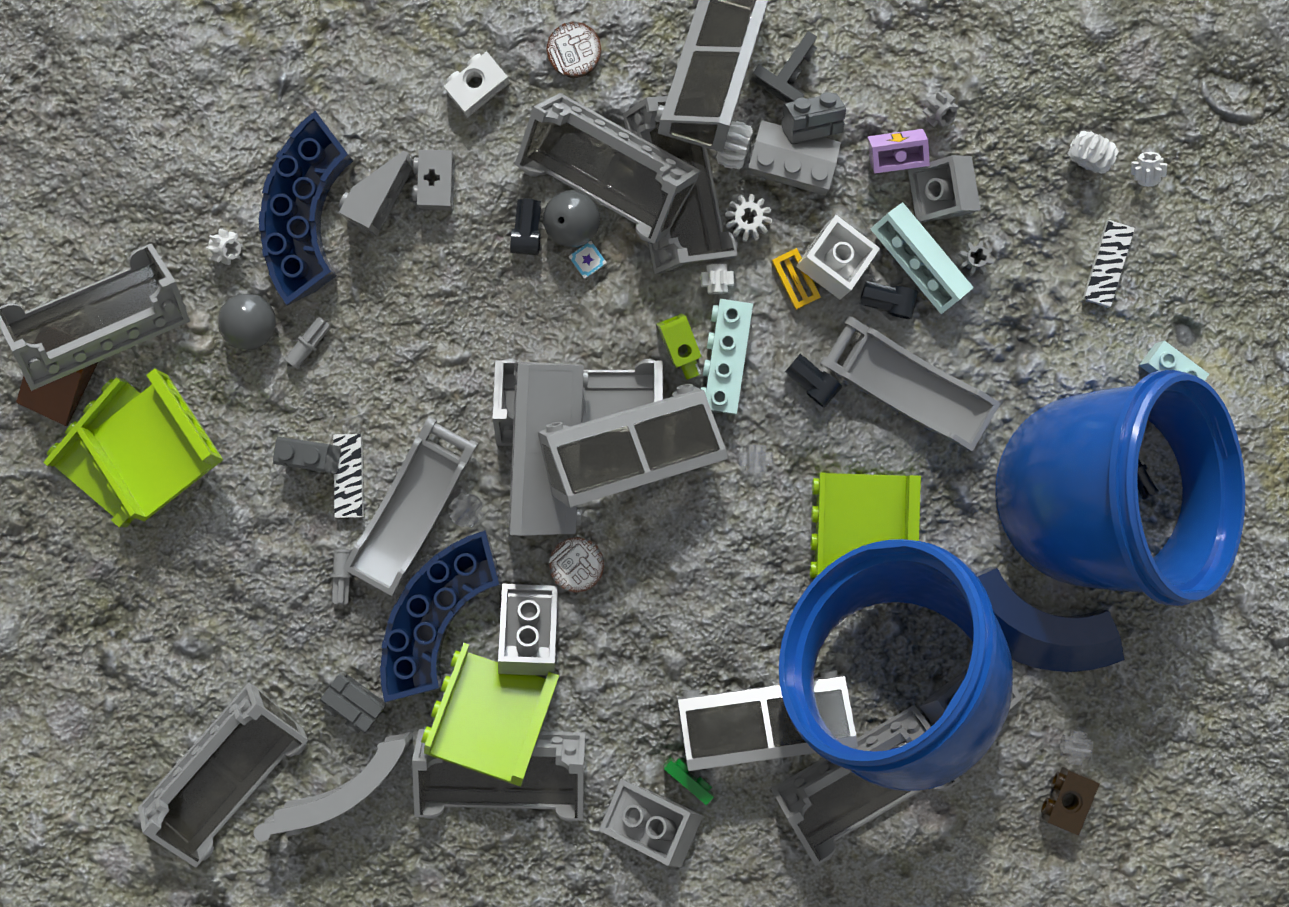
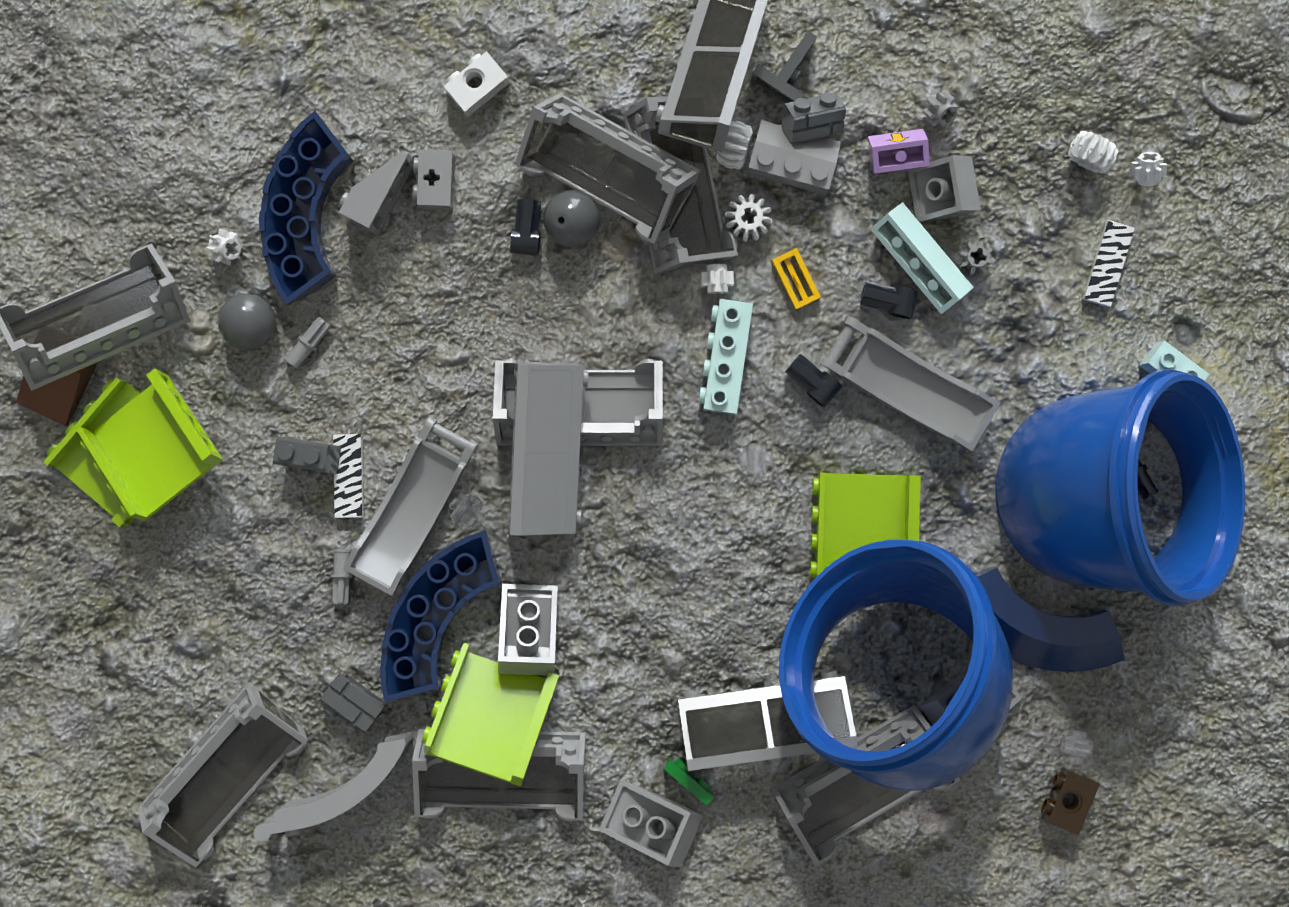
windscreen [538,384,728,507] -> none
tile [546,22,602,78] -> none
tile [549,537,604,592] -> none
tile [568,241,607,280] -> none
lime torso [656,313,702,380] -> none
white brick [796,215,880,299] -> none

